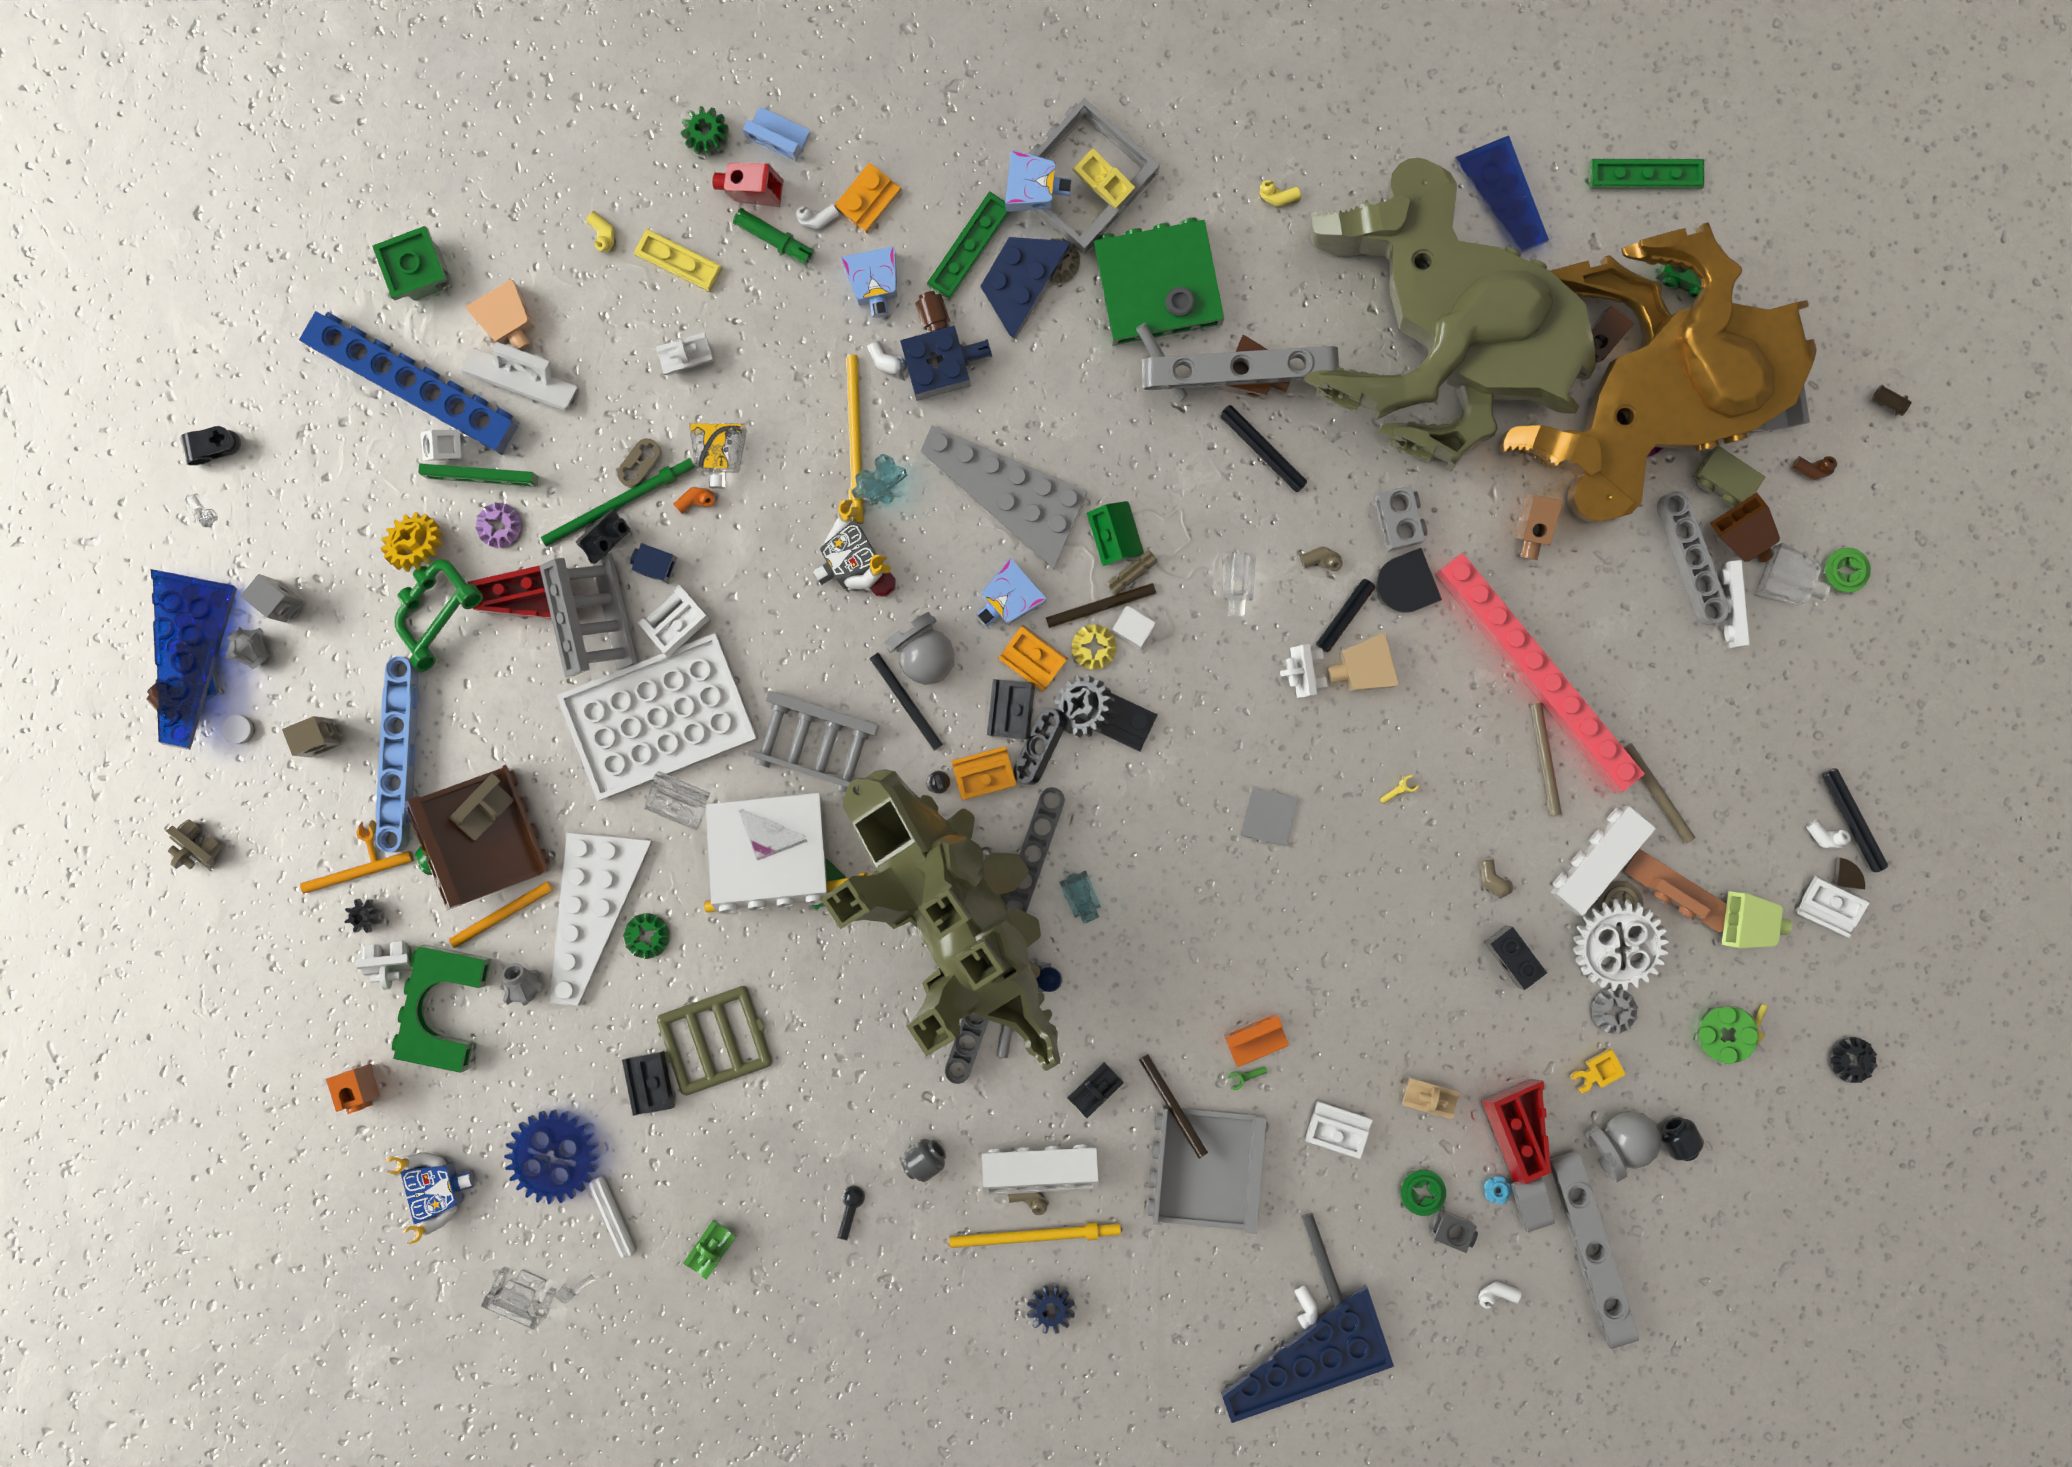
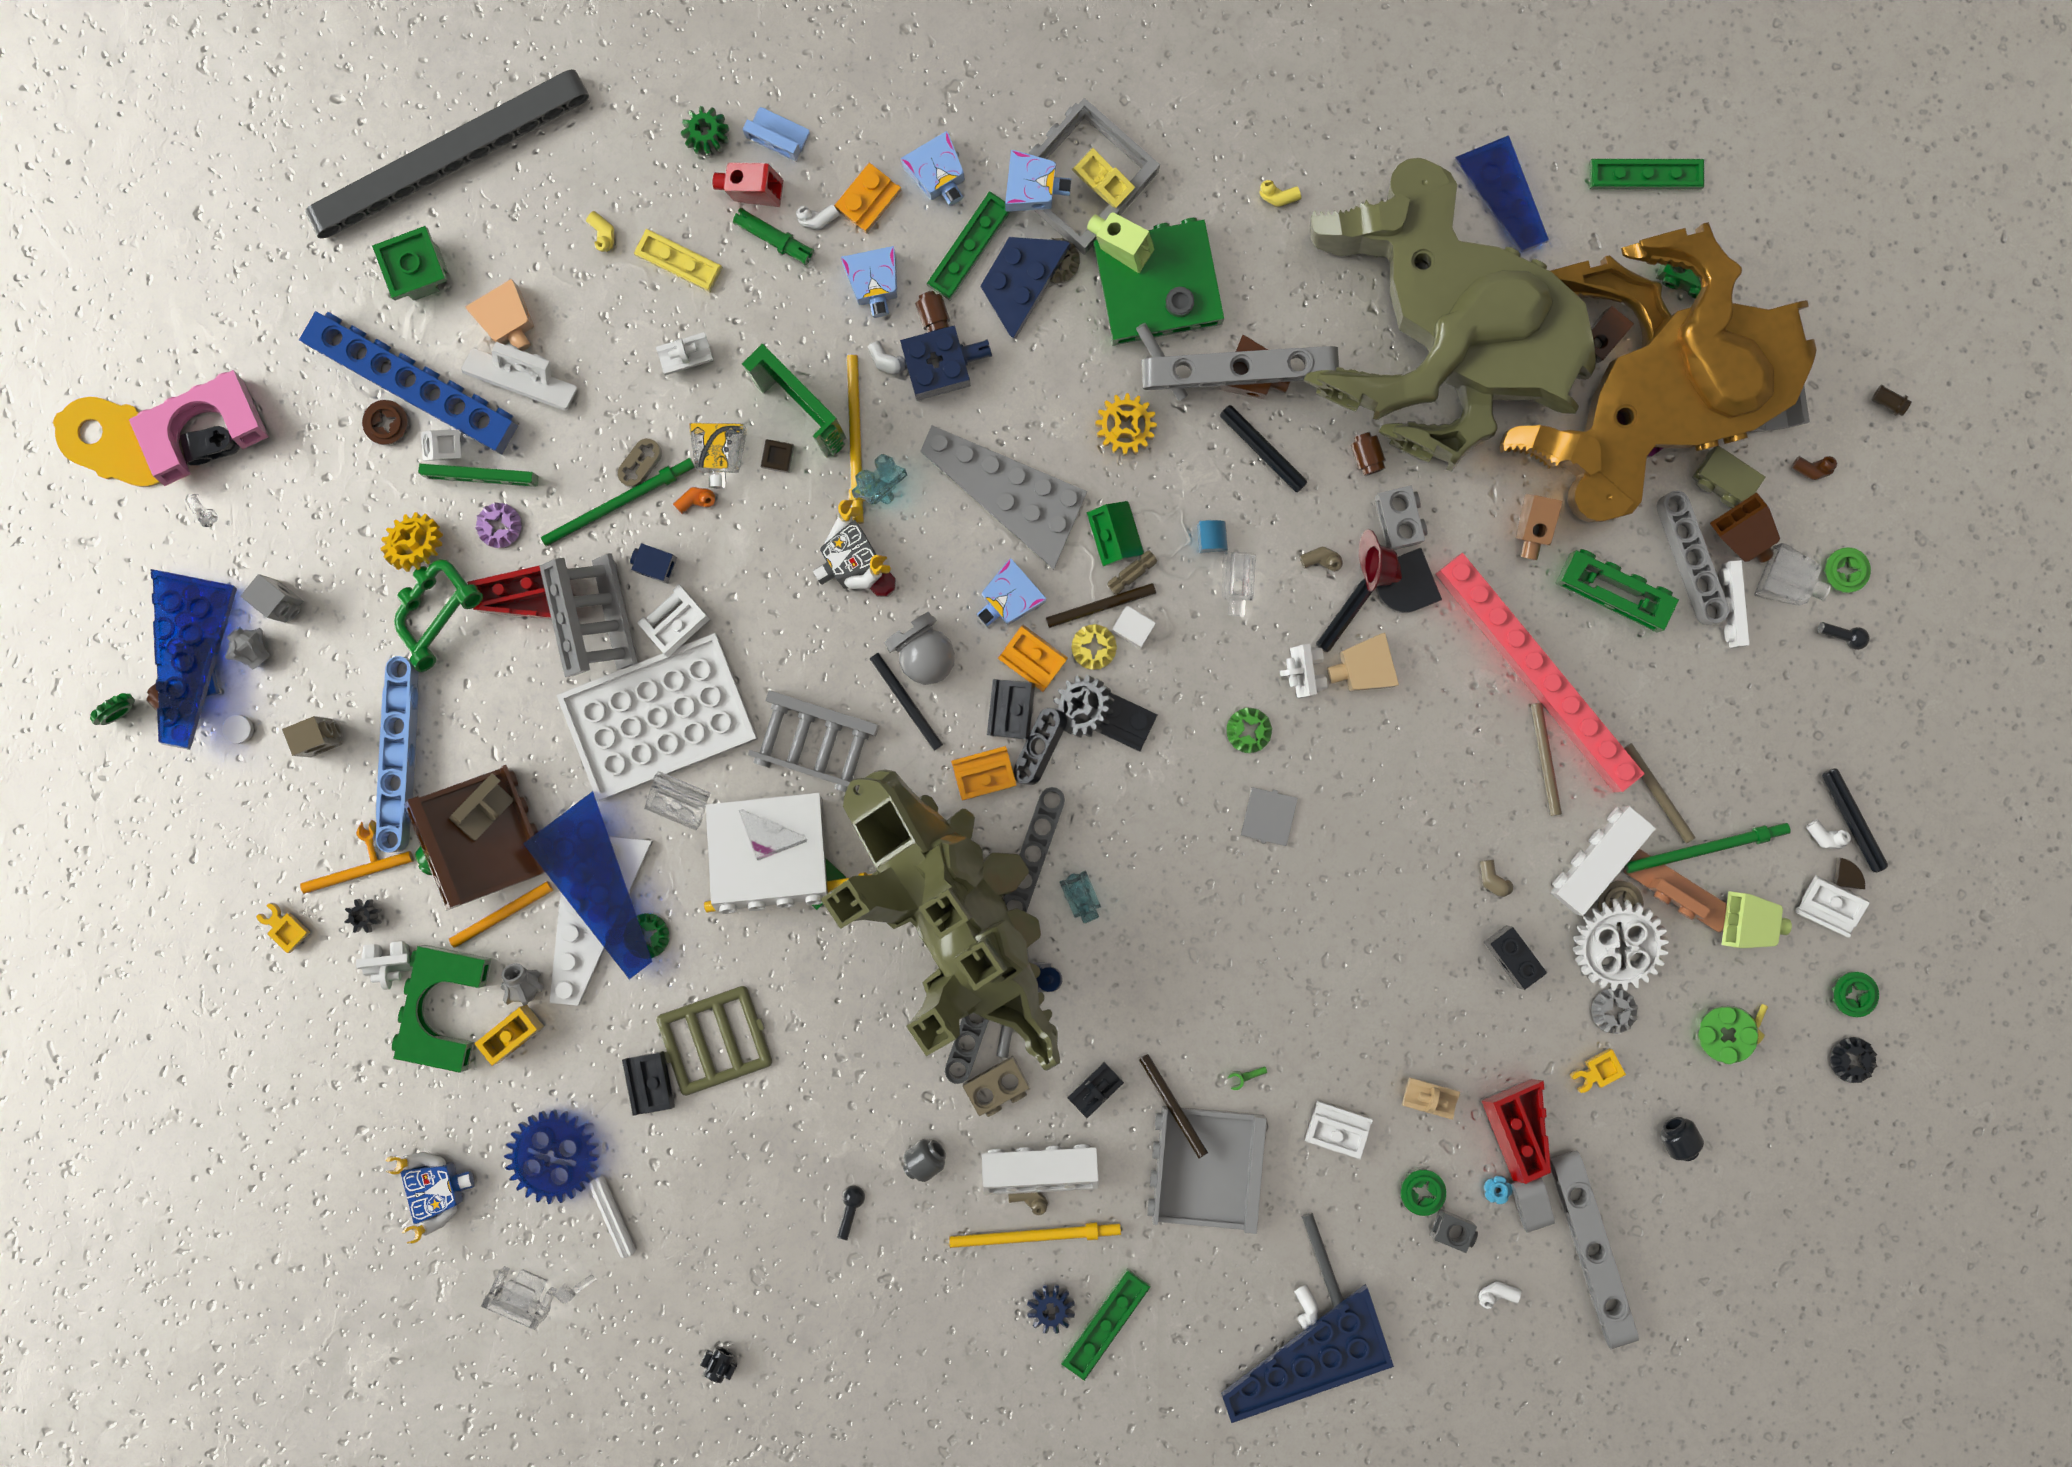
dark tan hips [166,819,222,870] -> none
orange brick [326,1064,380,1114] -> none
black hips [575,509,630,564] -> none
bright green hips [683,1219,737,1280] -> none
black hinge [927,771,950,793] -> none
orange panel [1224,1014,1289,1067] -> none
light yellow hand [1380,775,1419,804] -> none
light grey tile [1586,1111,1662,1182] -> none
none -> yellow piece [53,397,160,487]
none -> green gear [90,693,135,725]
none -> bright pink arch [129,370,269,486]
none -> yellow plate [256,903,310,953]
none -> dark grey beam [304,69,589,239]
none -> reddish brown gear [362,400,409,445]
none -> yellow brick [474,1005,544,1066]
none -> clear blue wing [523,791,653,979]
none -> black gear [700,1346,738,1383]
none -> green panel [742,343,846,458]
none -> dark brown tile [760,439,794,473]
none -> light blue torso [901,131,965,206]
none -> dark tan brick [962,1056,1029,1117]
none -> green tile [1061,1269,1151,1381]
none -> yellowish green torso [1087,212,1154,273]
none -> yellow gear [1095,393,1157,456]
none -> dark azure brick [1197,520,1228,553]
none -> bright green gear [1227,708,1272,753]
none -> reddish brown brick [1350,432,1386,476]
none -> dark red piece [1358,529,1402,592]
none -> green brick [1555,549,1679,633]
none -> green bar [1625,823,1791,874]
none -> black bar [1818,622,1870,650]
none -> green gear [1832,972,1879,1018]

